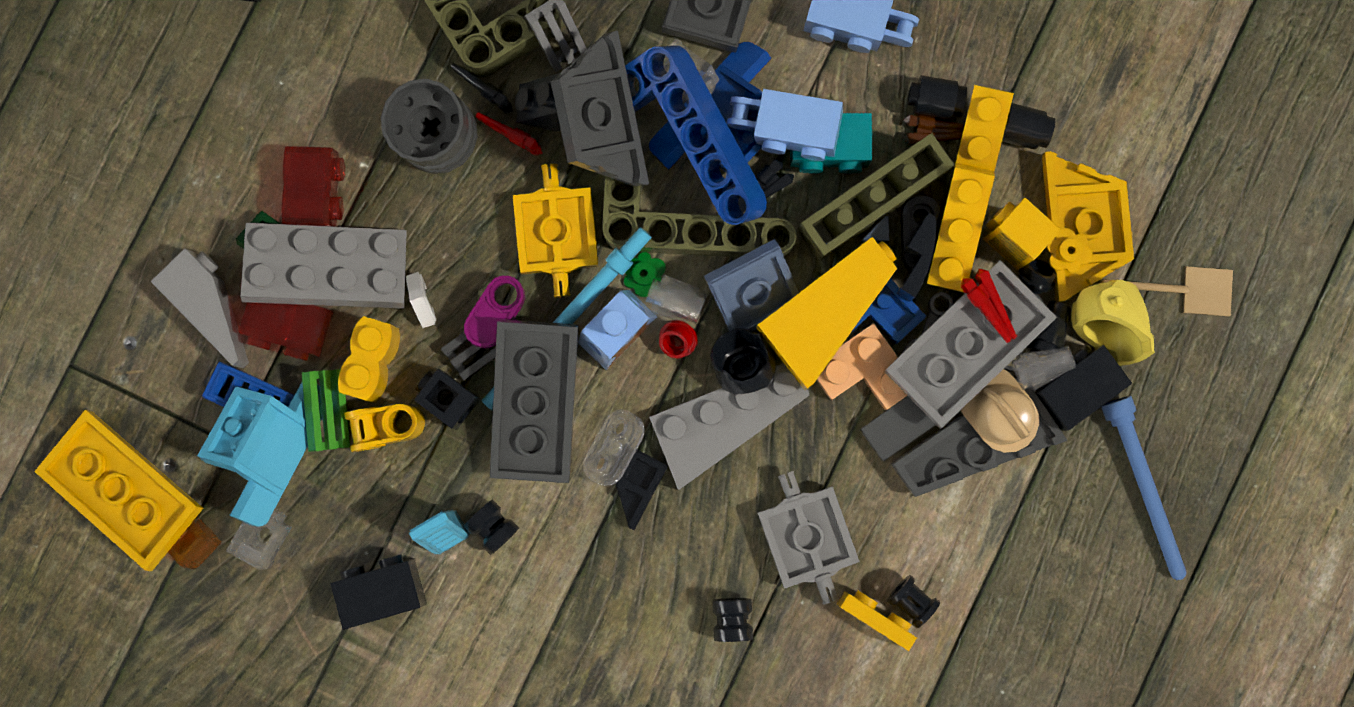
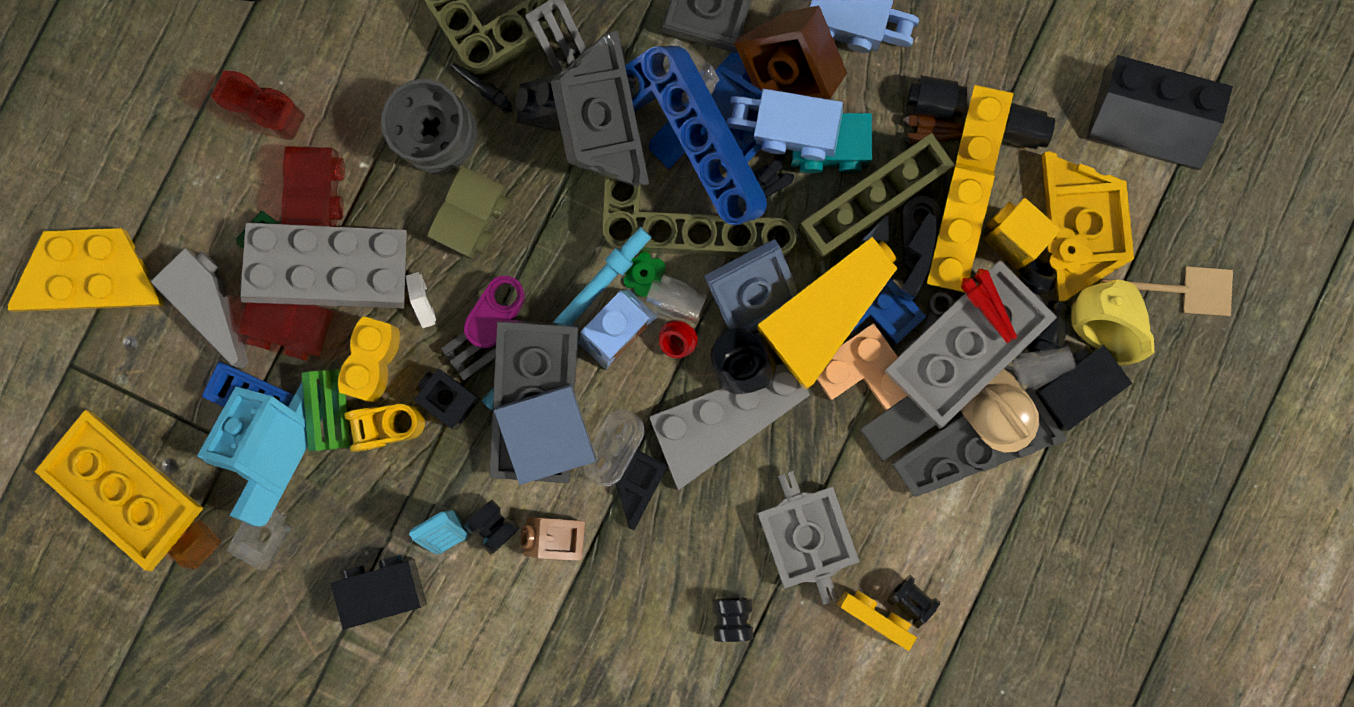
red piece [475,112,543,156] -> none
yellow plate [513,164,599,298] -> none
medium blue piece [1101,395,1186,580] -> none
none -> yellow wing [8,228,164,312]
none -> clear red brick [211,71,306,140]
none -> olive brick [427,166,510,260]
none -> sand blue tile [494,384,596,485]
none -> medium nougat bracket [520,516,585,561]
none -> reddish brown slope [734,5,847,99]
none -> black slope [1086,55,1233,170]

